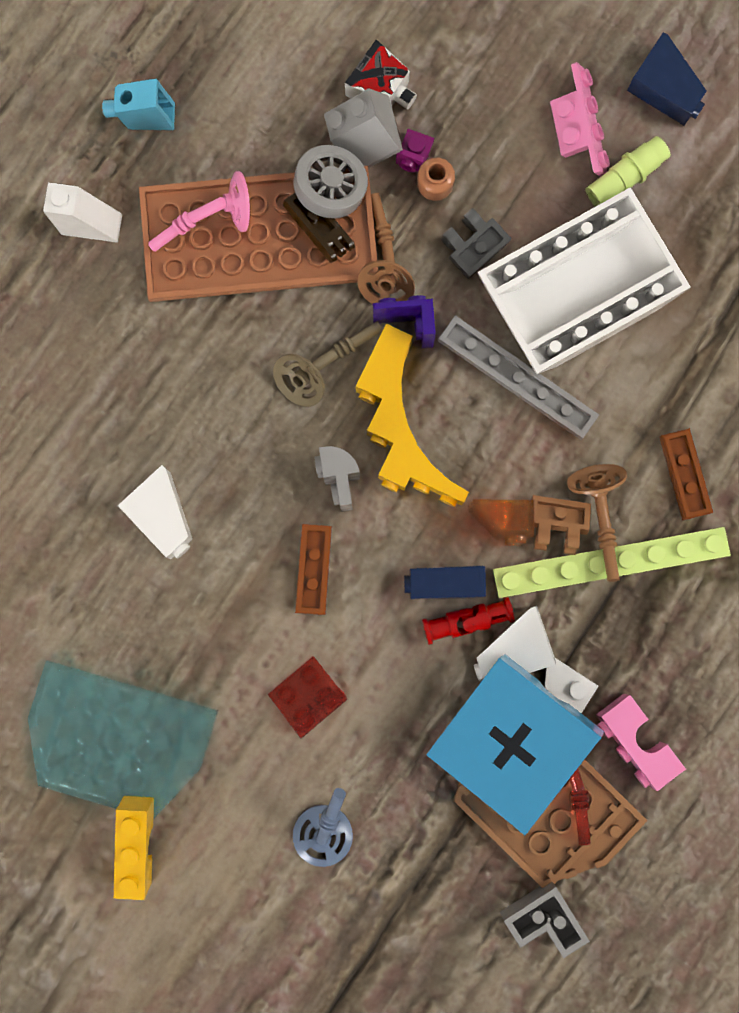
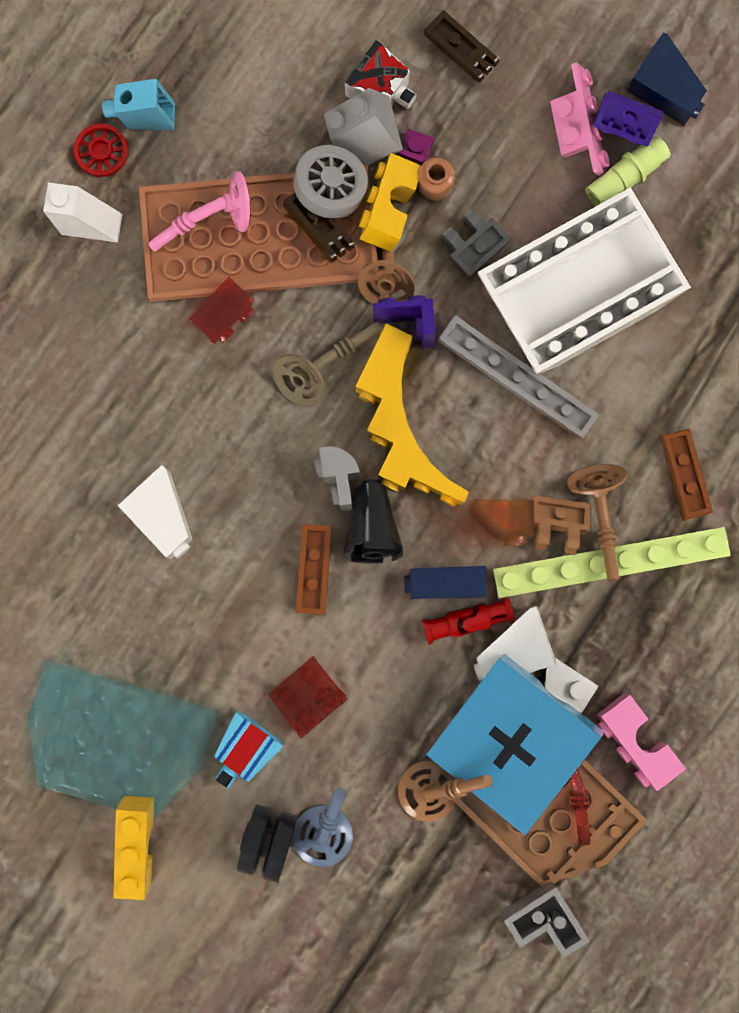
none -> red wheel [74,124,128,178]
none -> clear red bracket [189,276,255,345]
none -> torso [214,710,285,788]
none -> black wheel [237,804,298,883]
none -> black cone [343,479,403,564]
none -> yellow arch [359,153,421,252]
none -> medium nougat dish [398,761,493,822]
none -> dark brown hinge [424,10,500,83]
none -> dark purple bracket [594,91,663,147]

